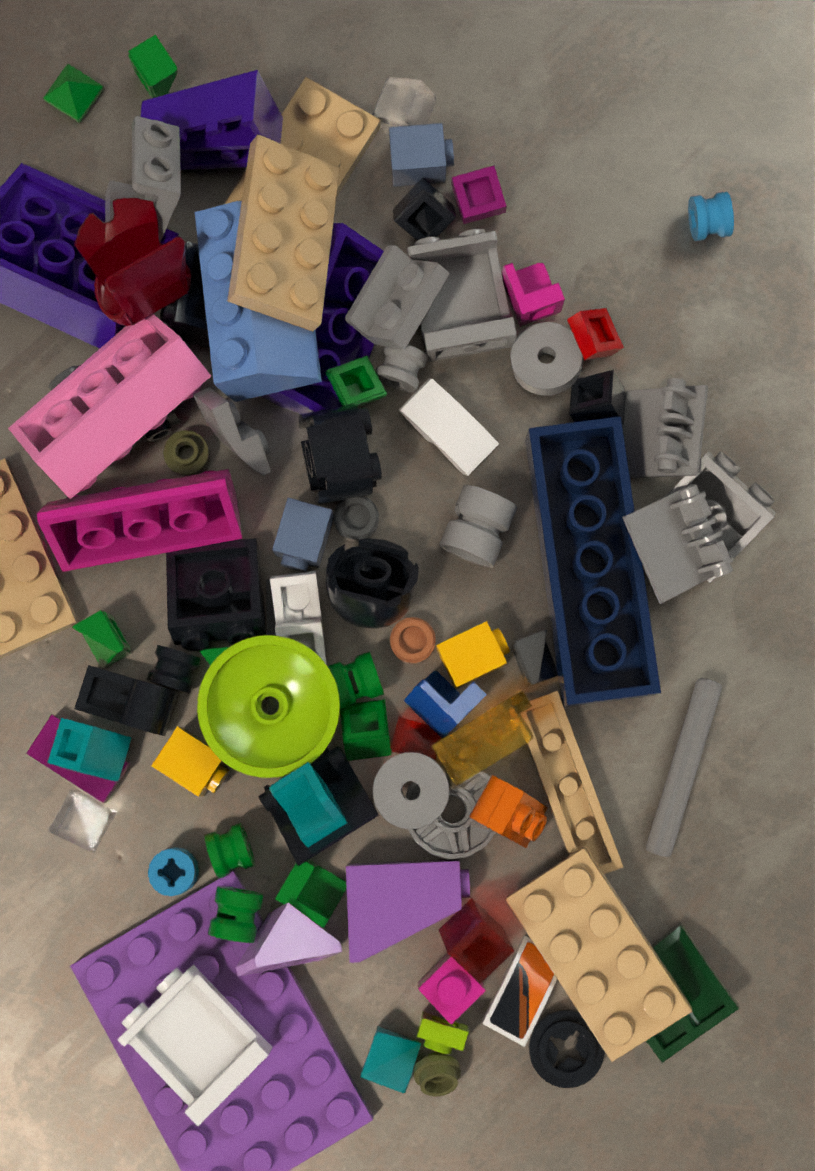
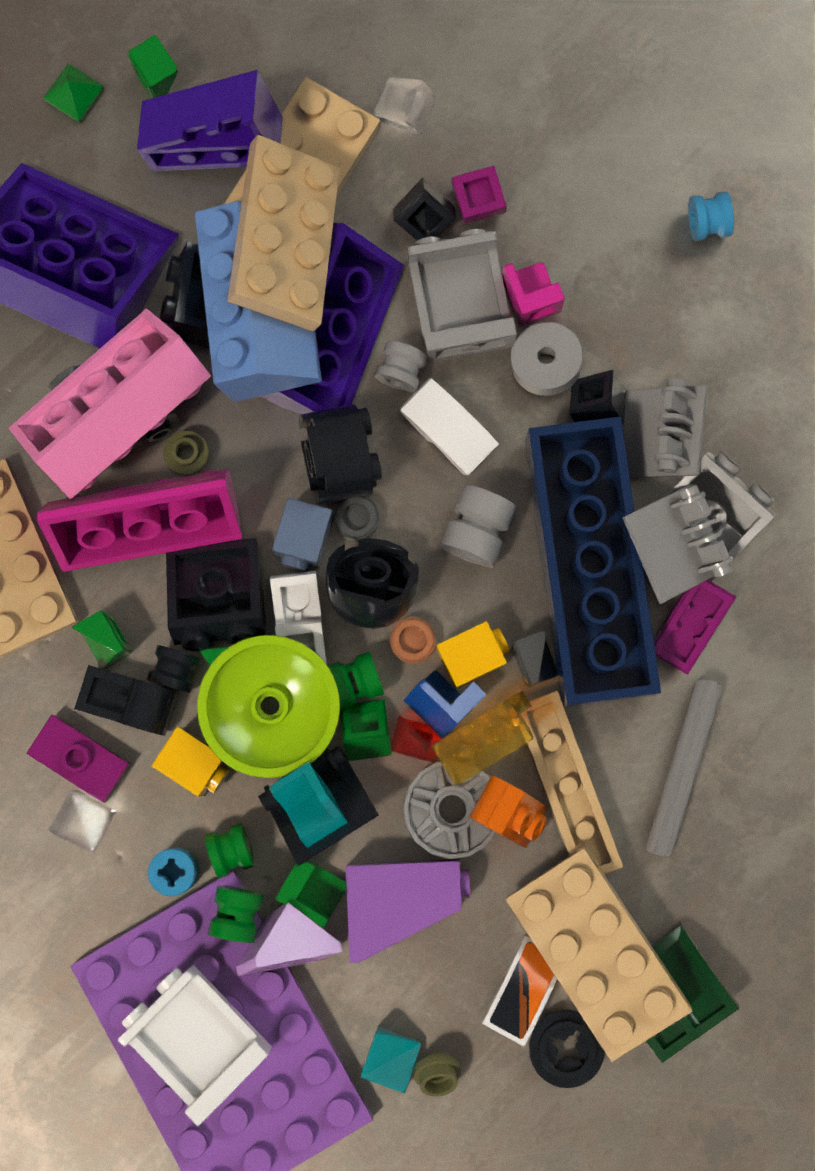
teal panel [47,718,132,782] -> none
dark red piece [74,198,192,326] -> none
light grey panel [105,116,181,242] -> none
light grey slope [194,387,271,476] -> none
green slope [326,356,387,407] -> none
light grey bracket [345,245,450,350] -> none
light grey piece [373,752,450,829] -> none
sand blue brick [389,123,454,187] -> none
lime plate [417,1011,469,1054] -> none
dark pink brick [418,949,486,1024] -> none
clear red brick [438,898,515,984] -> none
red tile [567,308,624,360] -> none
none -> magenta plate [653,579,736,675]

